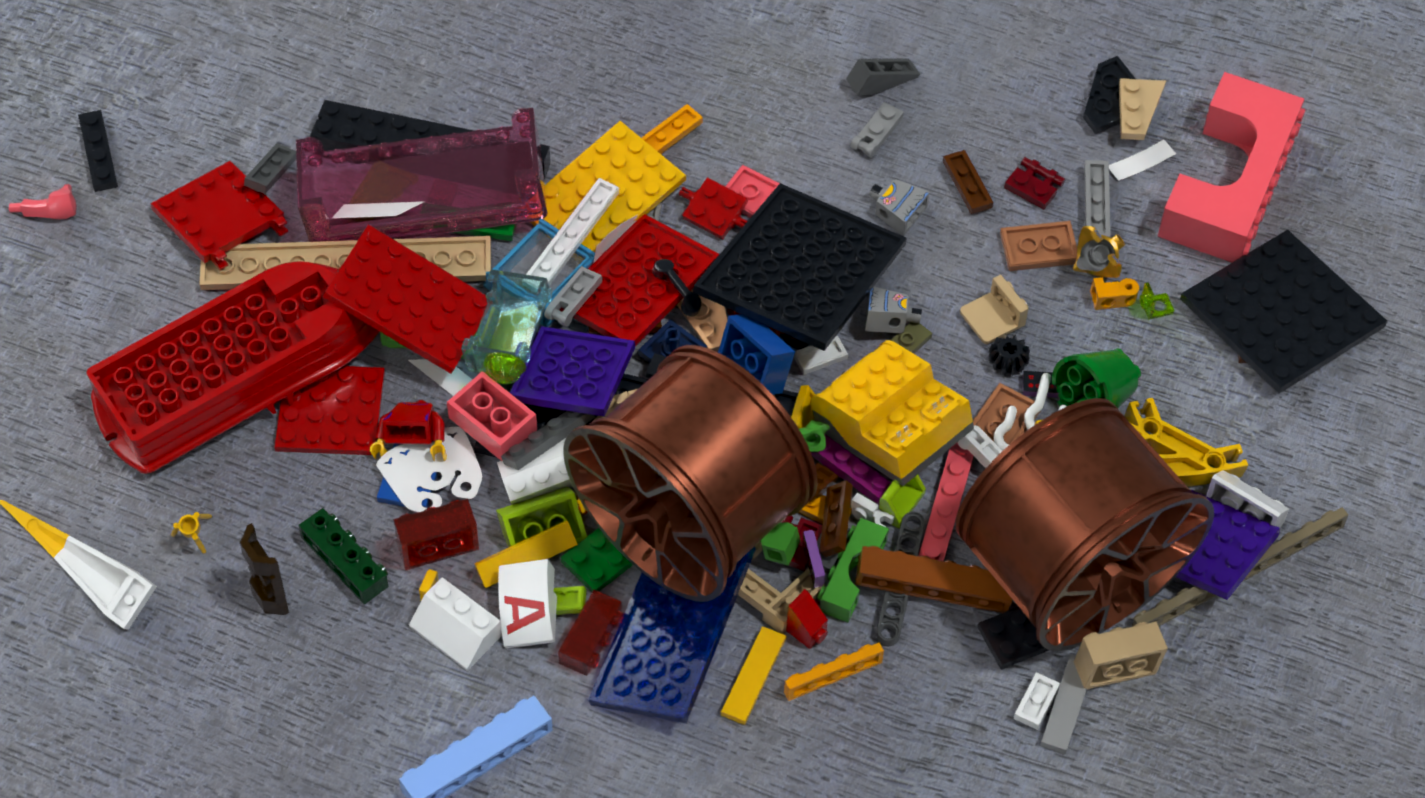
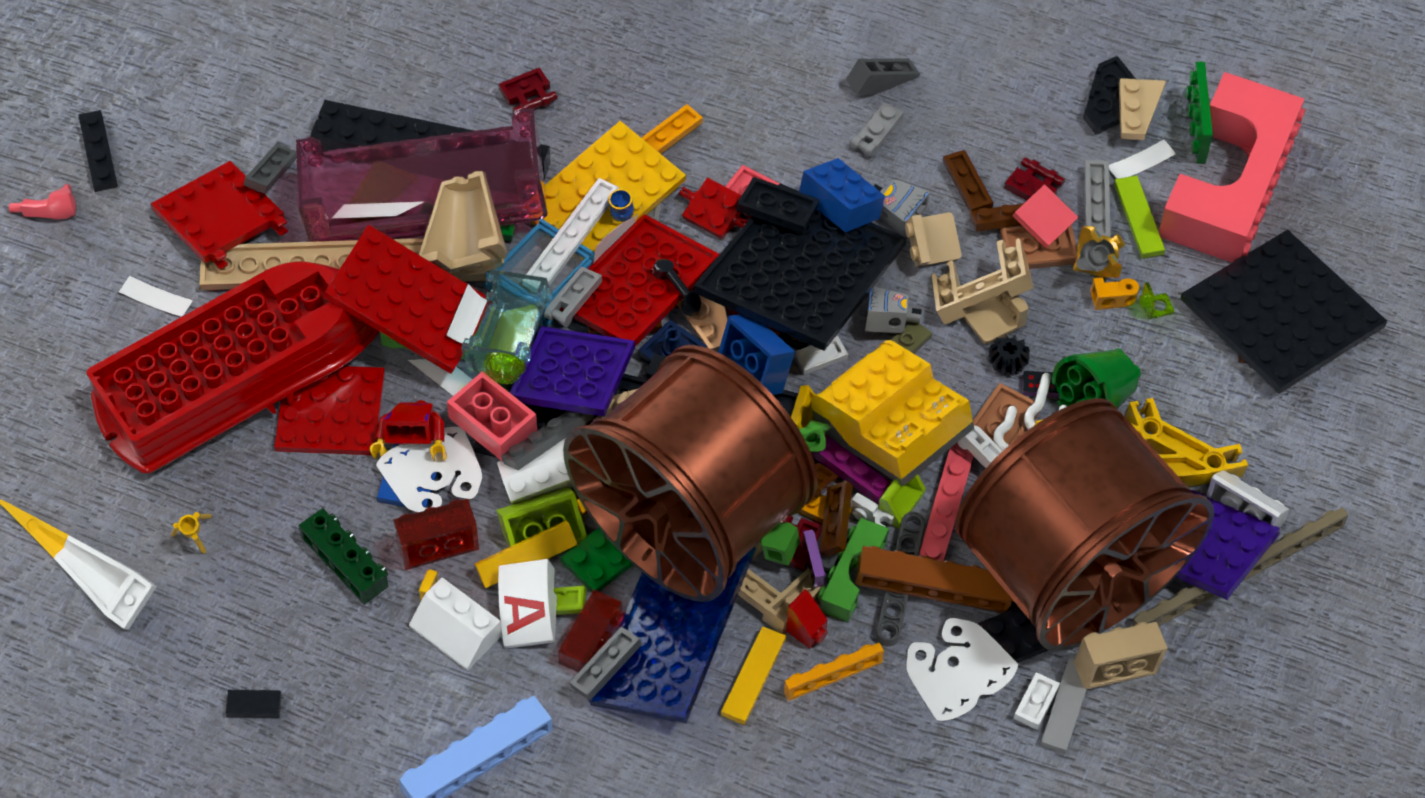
dark brown piece [240,523,289,615] -> none
none -> white sticker [119,276,193,317]
none -> black tile [225,690,282,718]
none -> tan cone [419,171,507,276]
none -> white sticker [447,284,487,345]
none -> dark red plate [498,67,558,116]
none -> dark grey plate [569,627,642,701]
none -> blue wheel [608,189,634,222]
none -> black plate [736,177,820,234]
none -> blue brick [799,158,885,232]
none -> tan bracket [905,212,962,267]
none -> white piece [906,618,1018,721]
none -> tan wedge [932,238,1034,325]
none -> reddish brown plate [969,203,1024,232]
none -> coral tile [1012,184,1079,249]
none -> lime tile [1114,175,1165,259]
none -> green plate [1186,61,1213,164]

